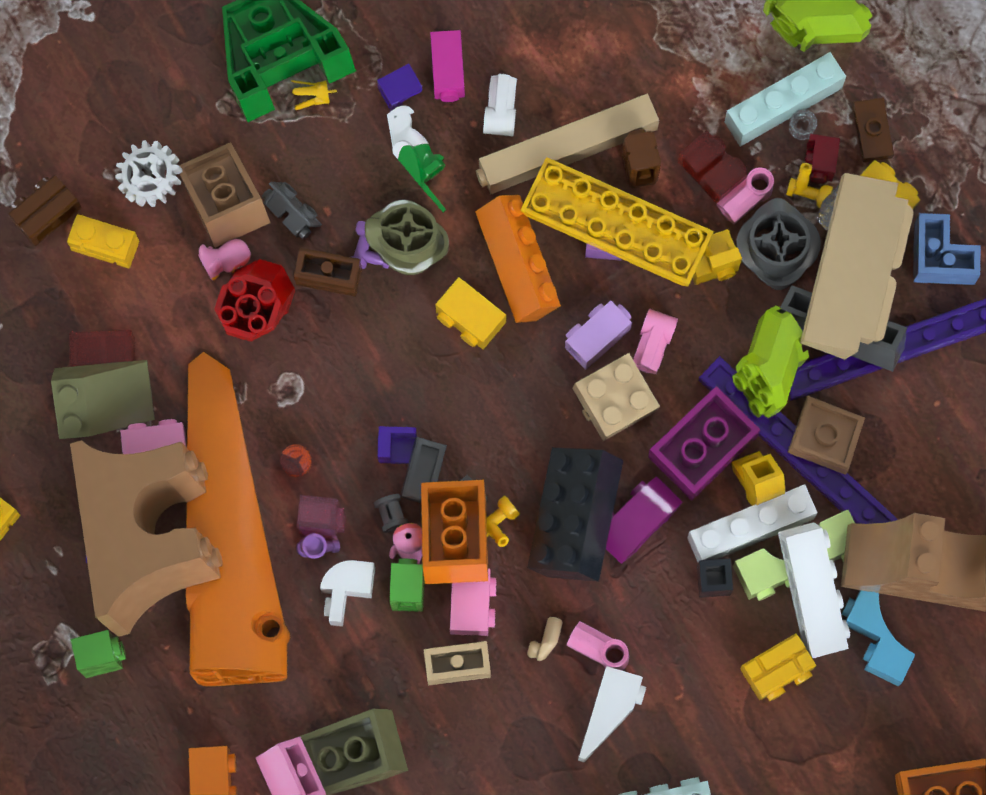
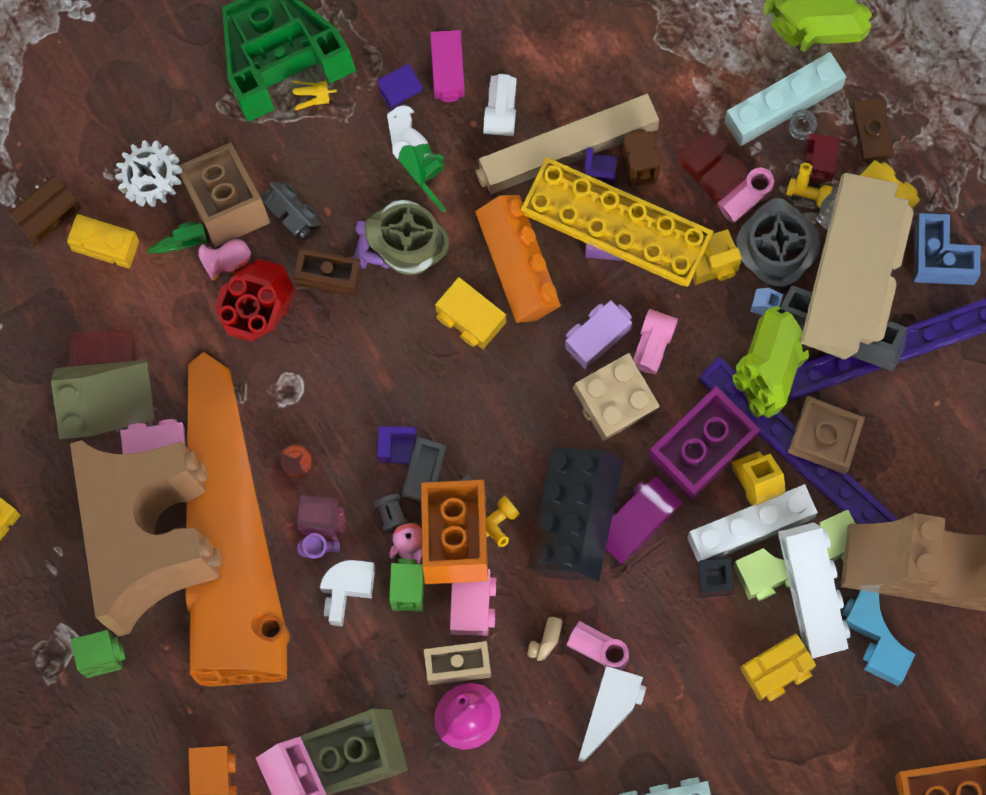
none -> green plate [146,222,208,254]
none -> dark pink helmet [434,683,501,750]
none -> dark purple panel [585,147,617,187]
none -> light blue piece [750,288,783,315]

